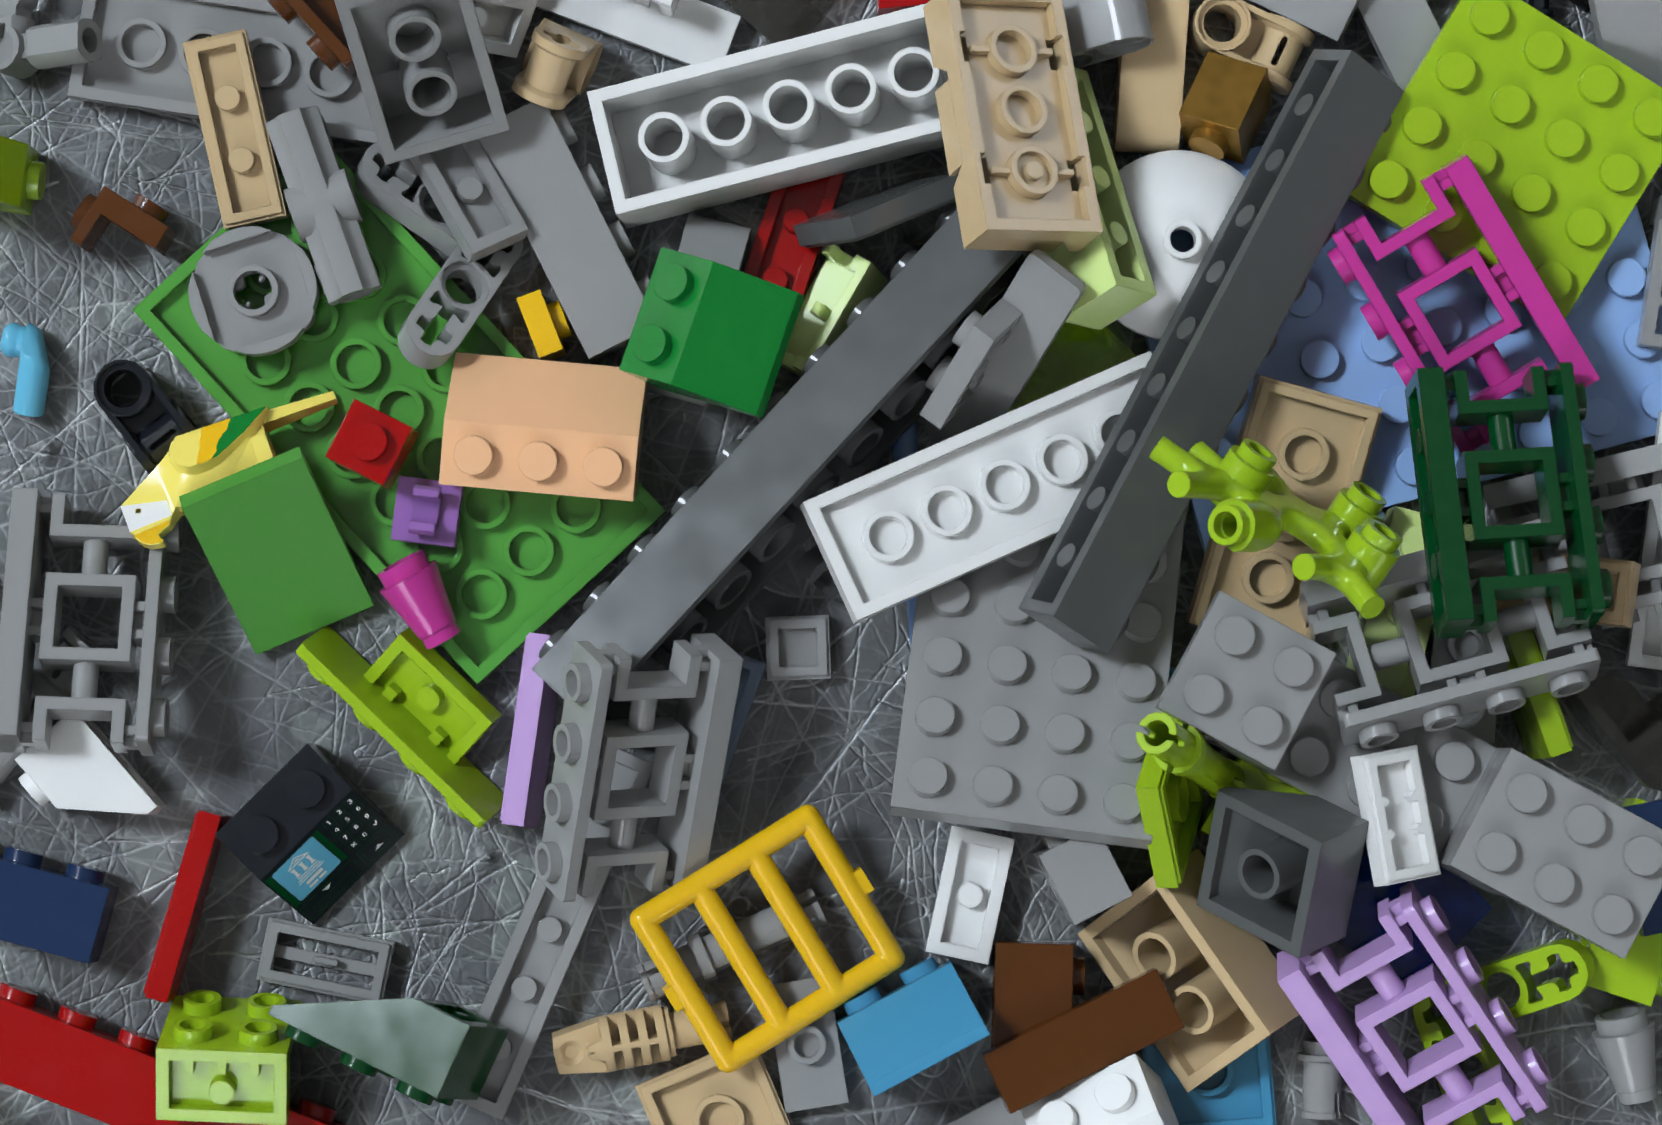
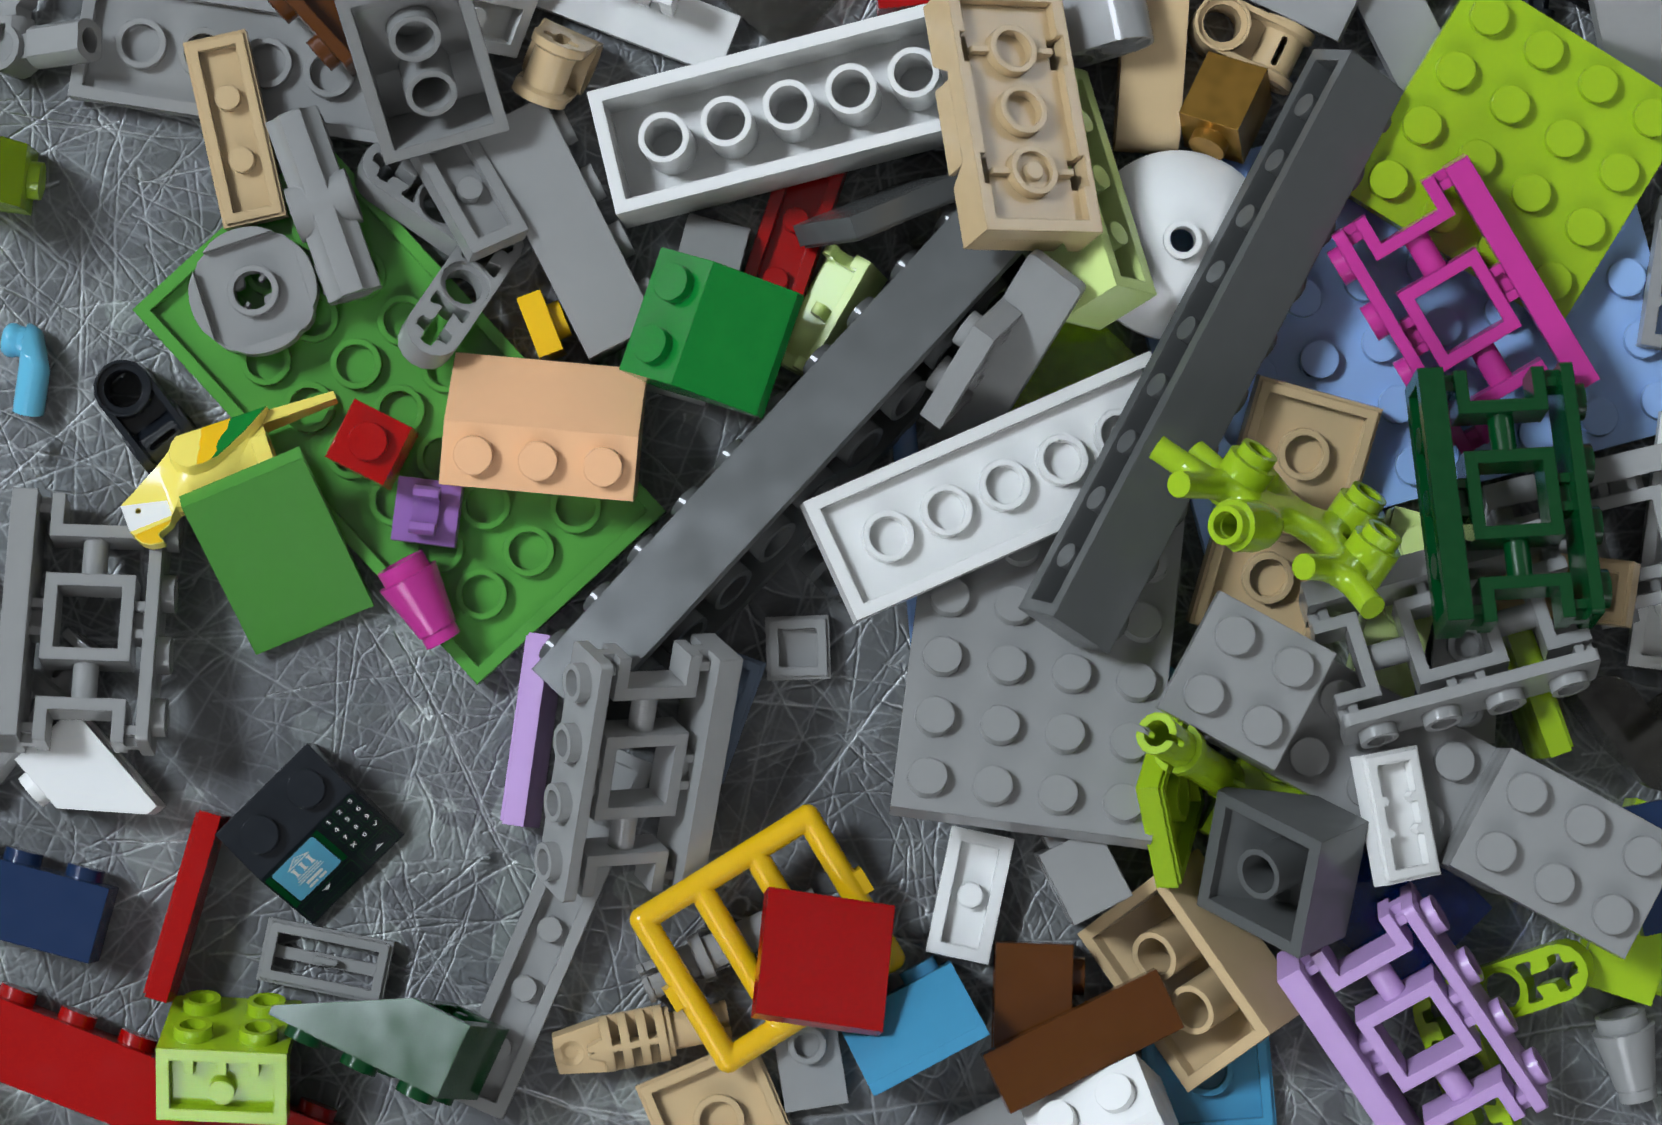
reddish brown bracket [70,186,178,256] -> none
lime bracket [296,626,504,828] -> none
light grey pin [1297,1038,1343,1120] -> none
none -> red tile [751,887,895,1036]

